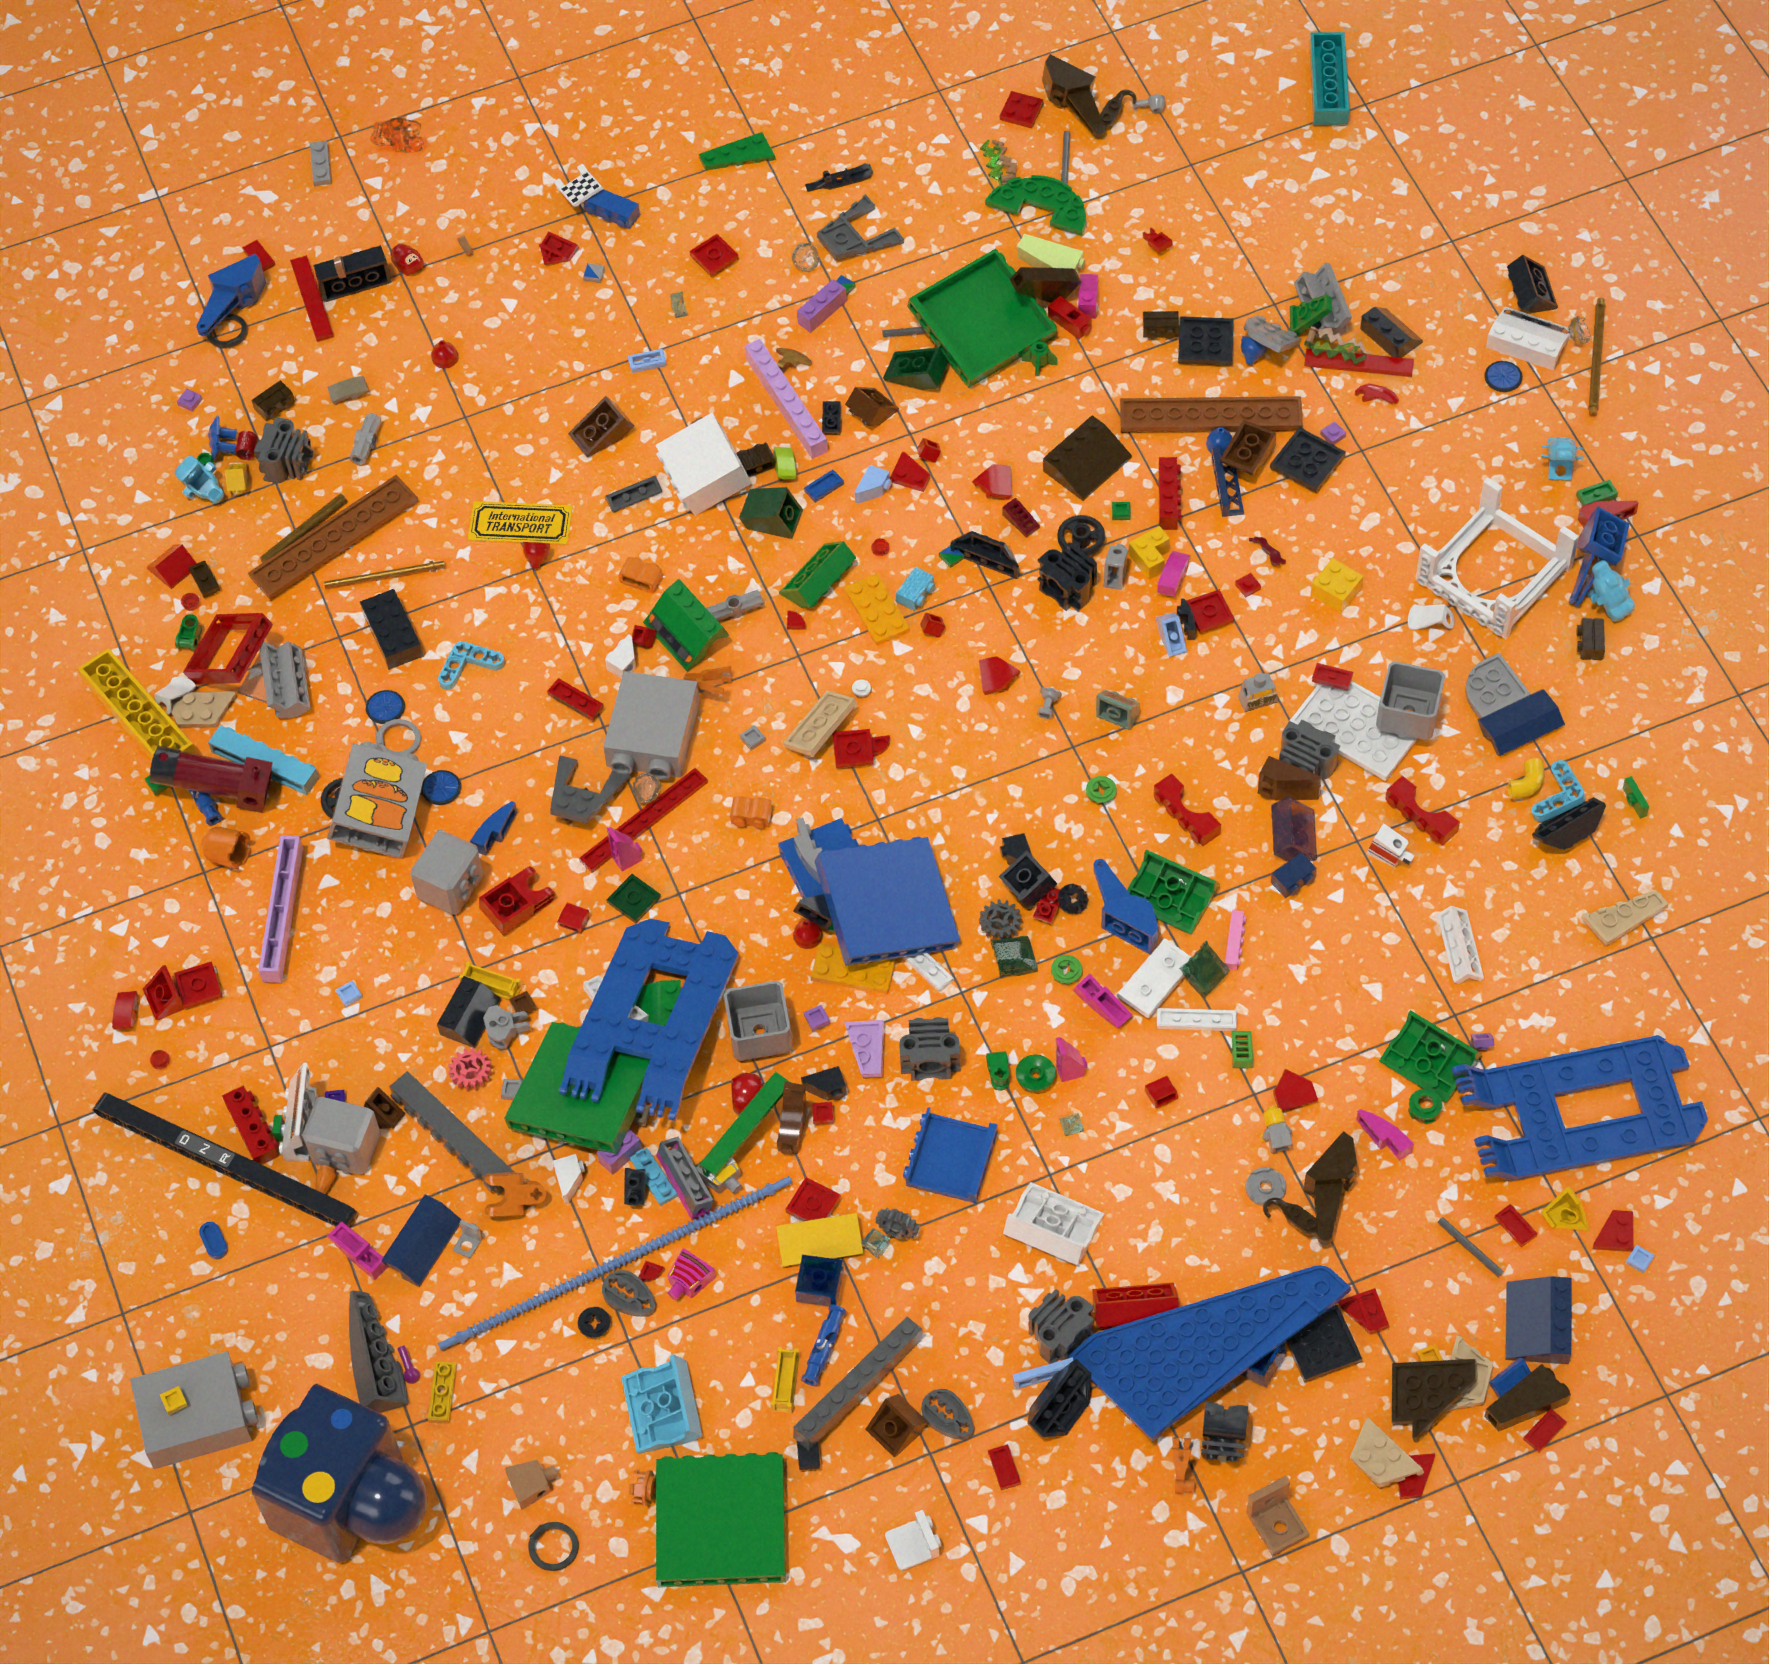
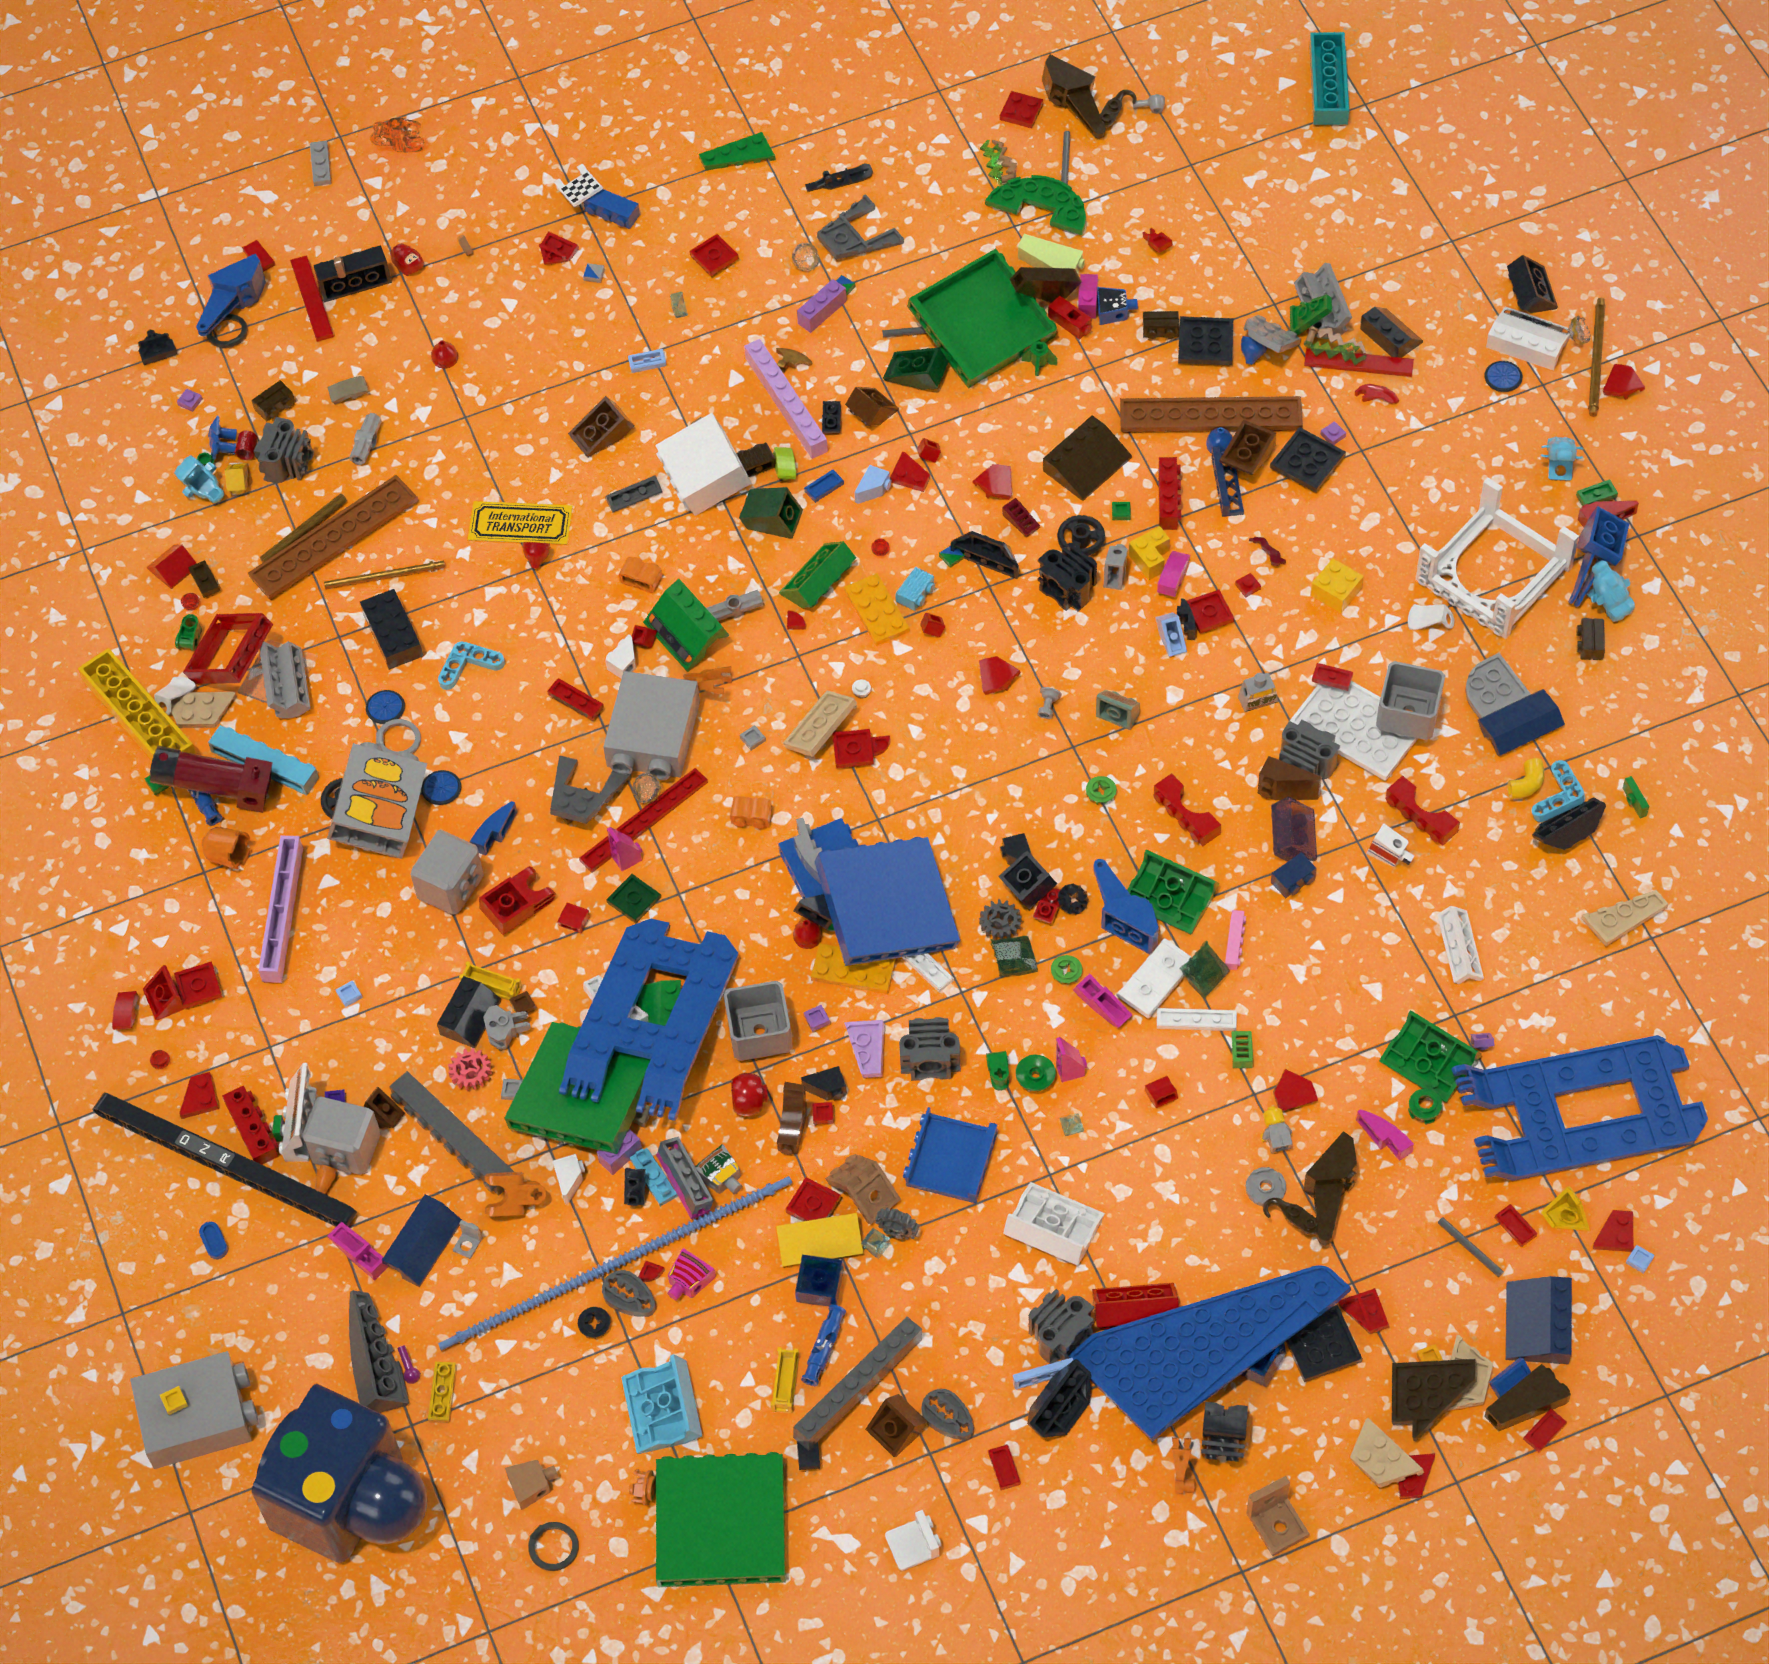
green tile [700,1071,790,1177] -> none
none -> black slope [138,329,178,365]
none -> red wing [179,1072,219,1119]
none -> medium nougat bracket [825,1154,901,1224]
none -> torso [1097,287,1138,325]
none -> red slope [1603,364,1645,400]

